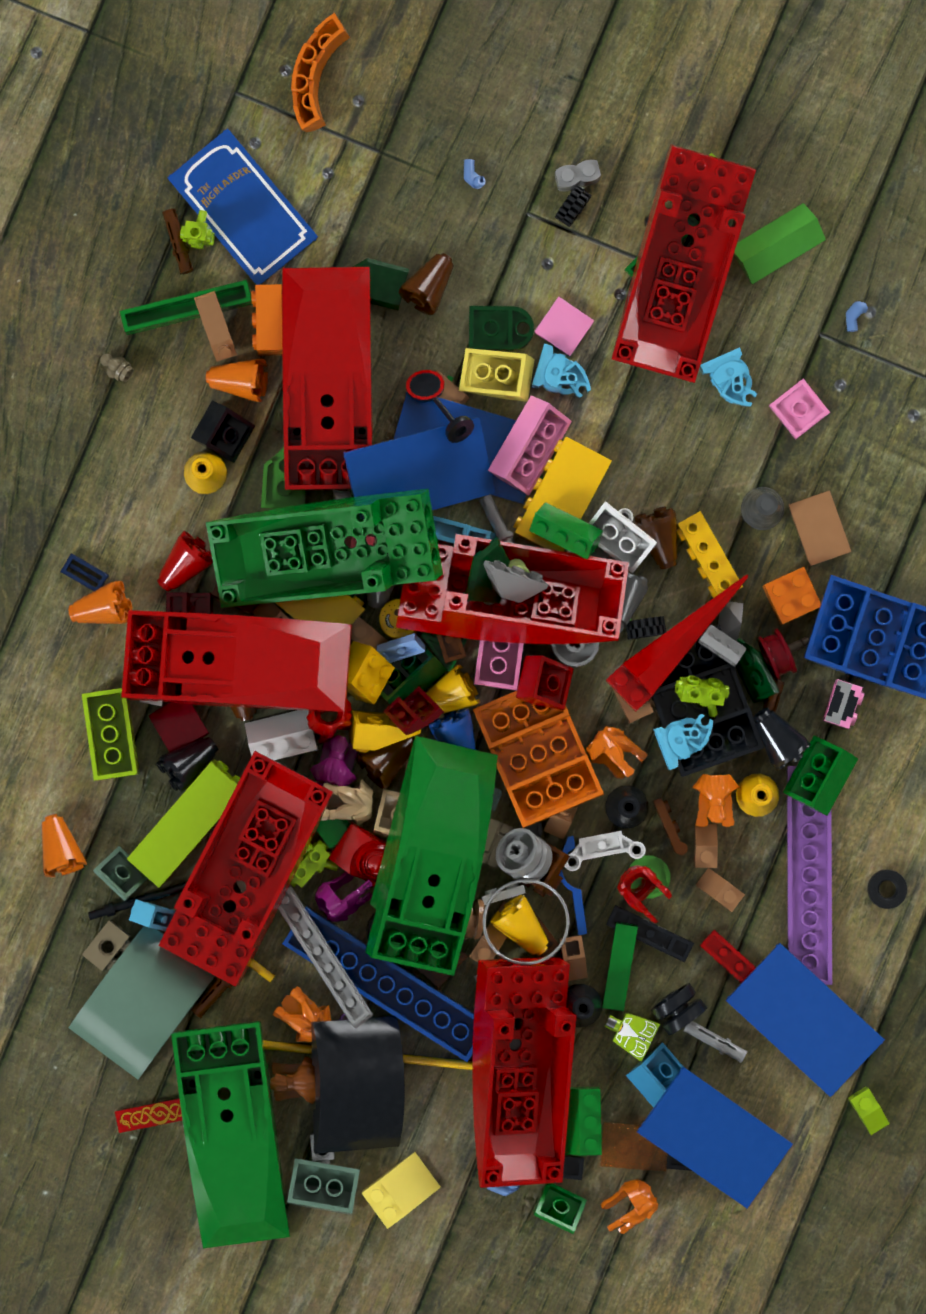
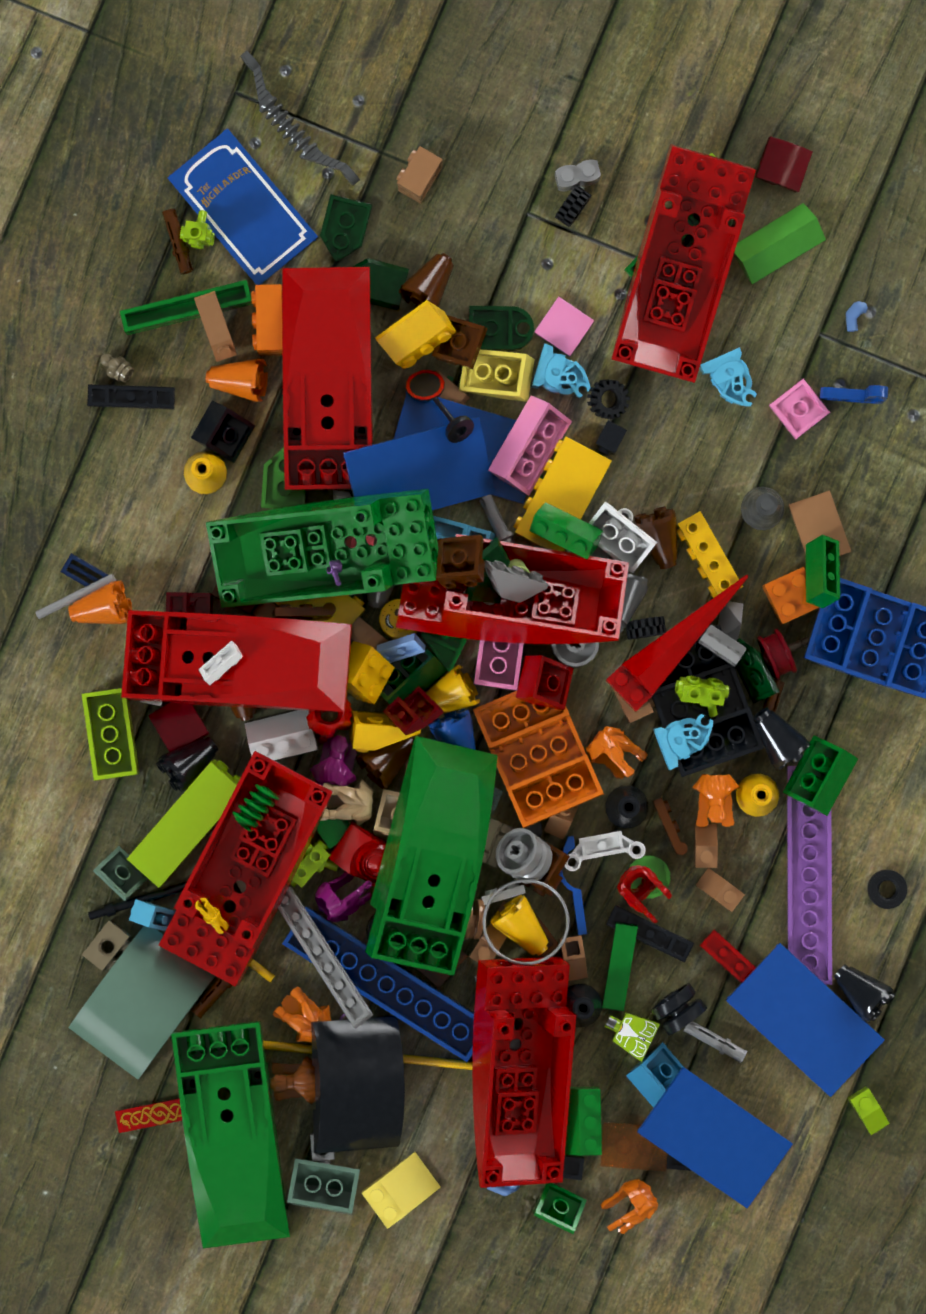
orange cone [42,814,87,877] -> none
red cone [157,531,213,592] -> none
orange brick [291,13,350,132] -> none
reddish brown plate [437,634,466,664] -> none
medium blue arm [464,159,486,189] -> none
brick [822,679,864,729] -> none
none -> light grey bar [35,574,116,619]
none -> black plate [87,384,175,410]
none -> yellow pin [195,898,229,934]
none -> white plate [199,641,243,685]
none -> green piece [232,784,280,833]
none -> dark grey piece [240,50,360,186]
none -> reddish brown plate [272,602,336,620]
none -> dark green tile [320,194,372,262]
none -> medium lavender hand [327,560,342,586]
none -> yellow slope [375,300,456,369]
none -> medium nougat brick [396,146,443,204]
none -> reddish brown plate [432,315,488,369]
none -> reddish brown plate [436,535,485,589]
none -> black tyre [587,379,630,419]
none -> black brick [595,420,627,456]
none -> dark red slope [755,136,813,193]
none -> green brick [806,534,840,608]
none -> blue beam [820,385,889,404]
none -> black cone [834,964,896,1022]

